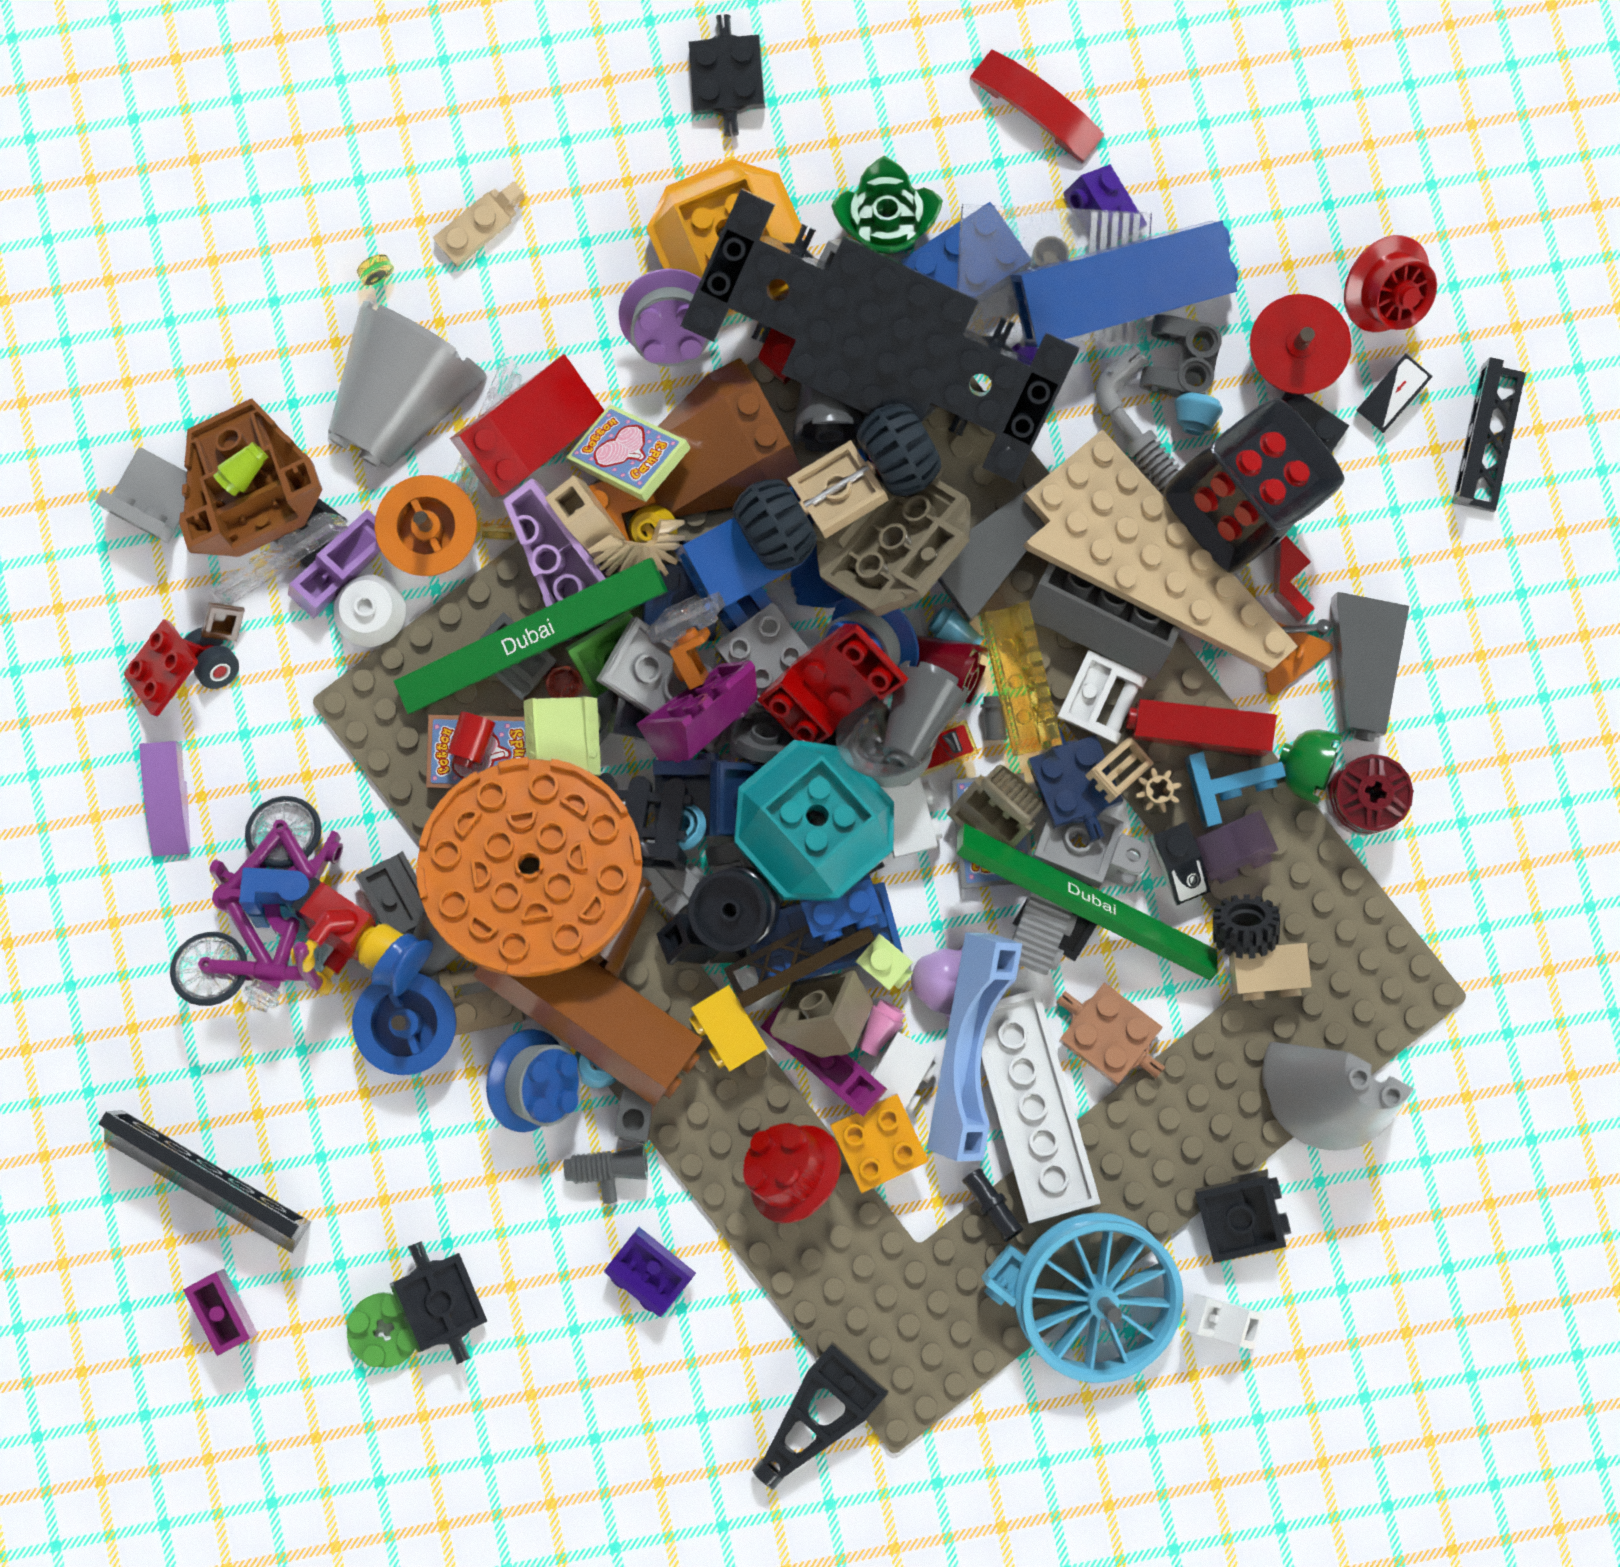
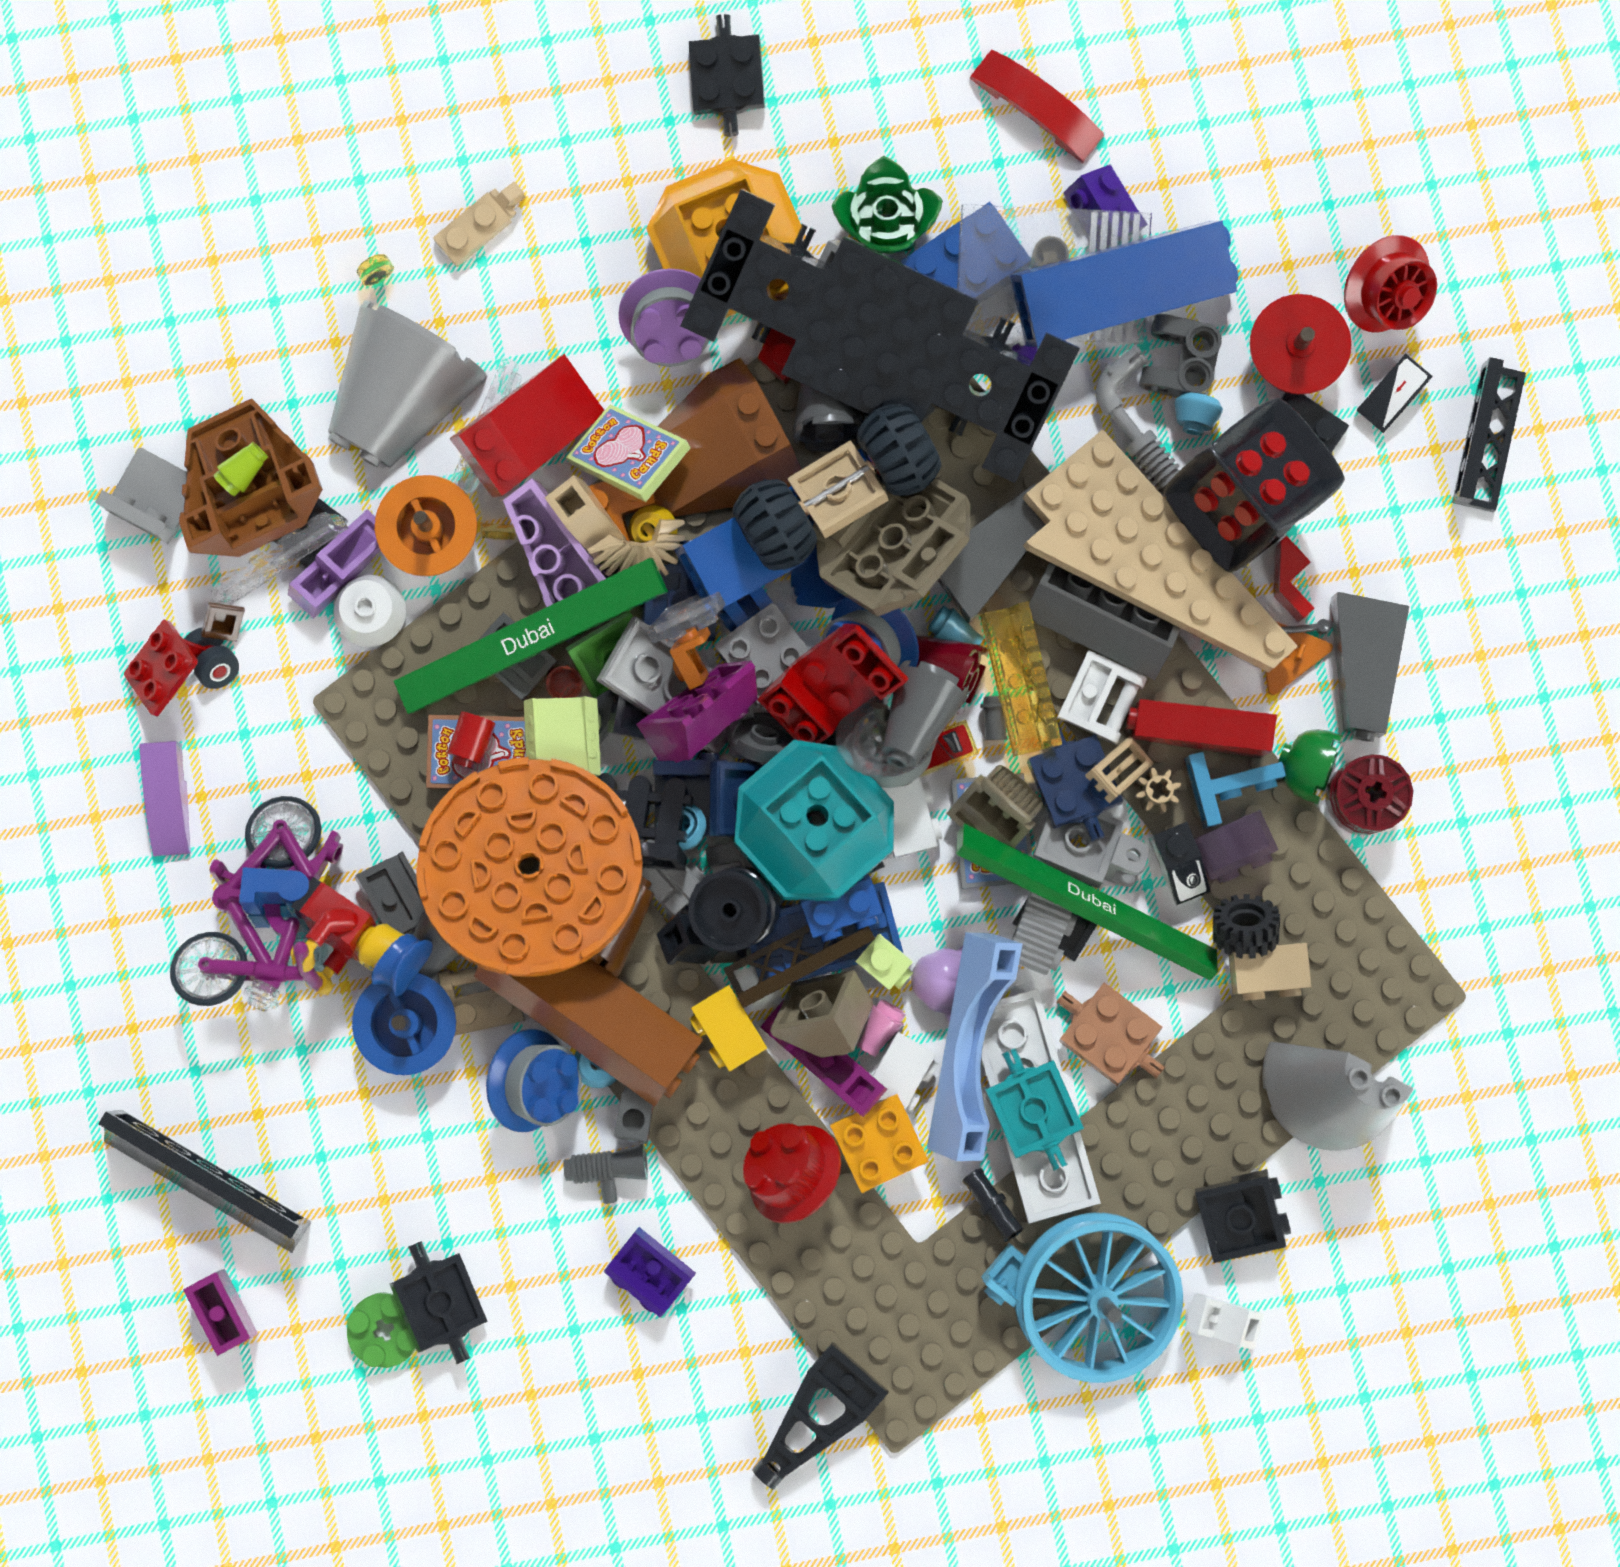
none -> teal plate [985,1048,1084,1171]

